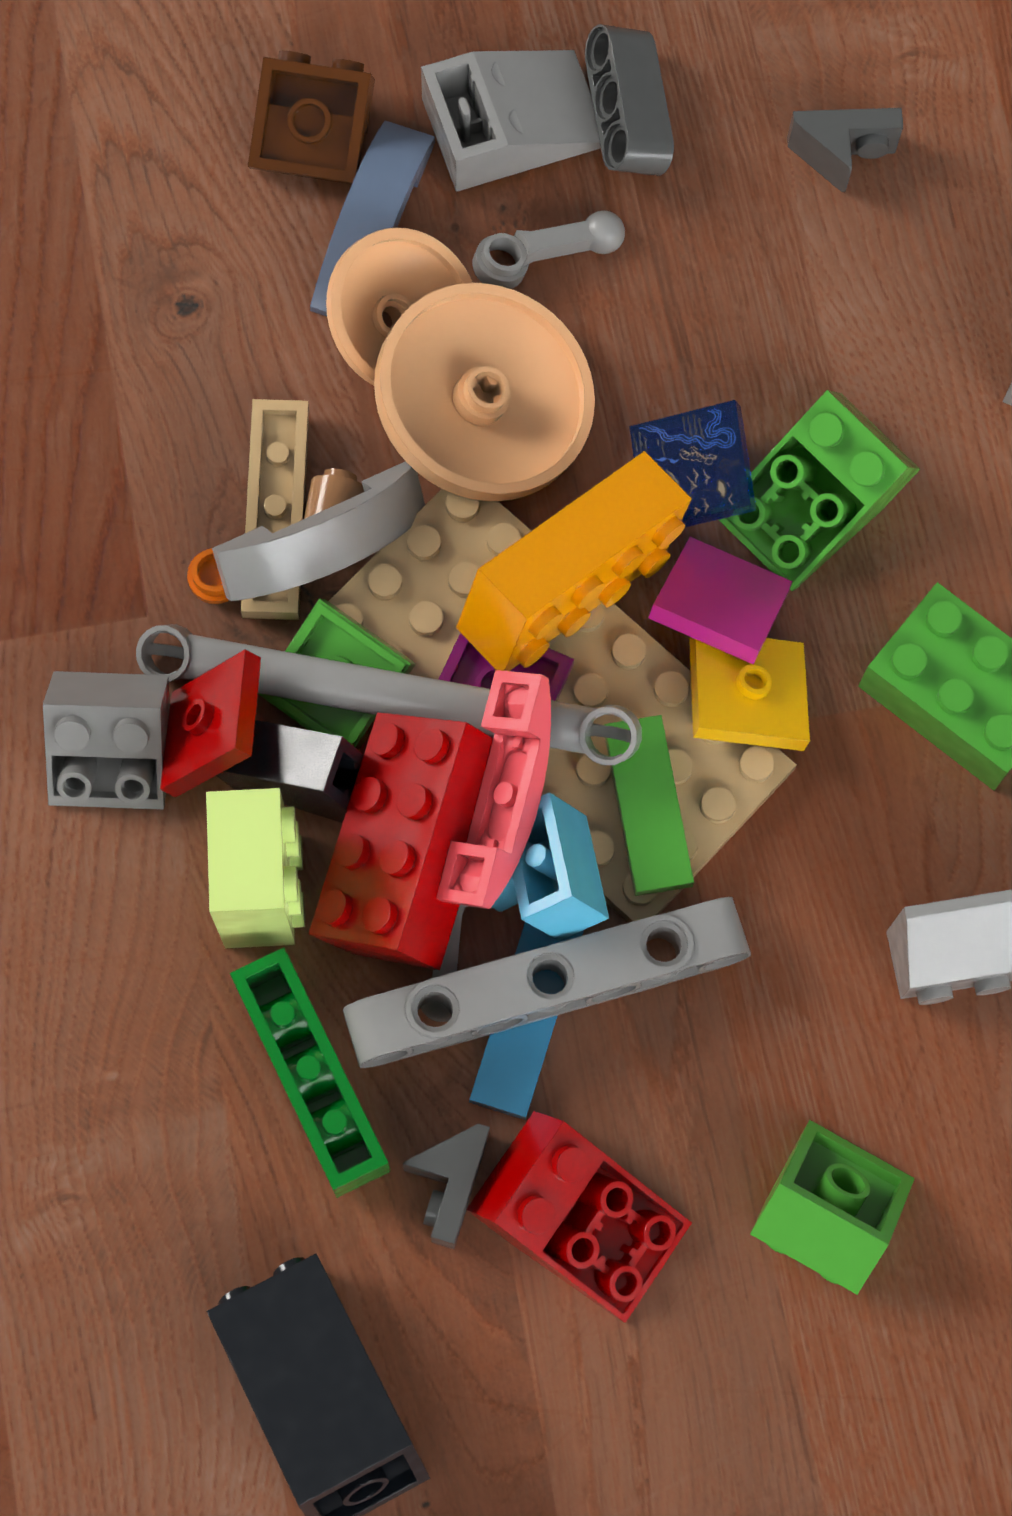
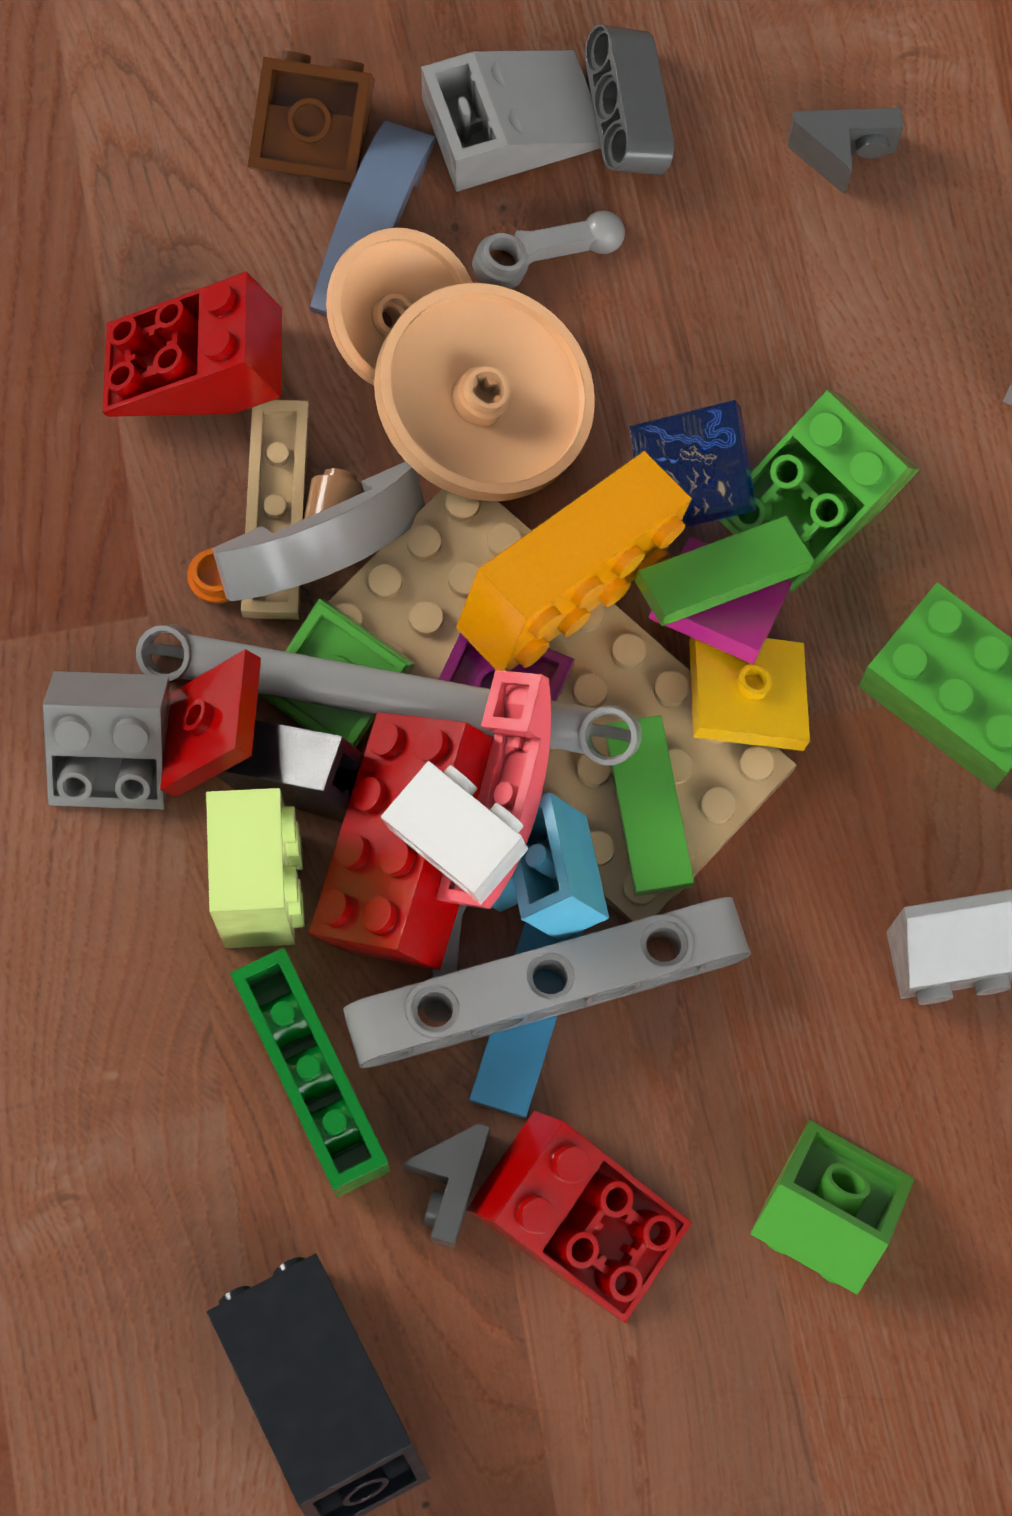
none -> red slope [102,271,282,417]
none -> white brick [381,761,528,905]
none -> bright green tile [635,516,814,626]

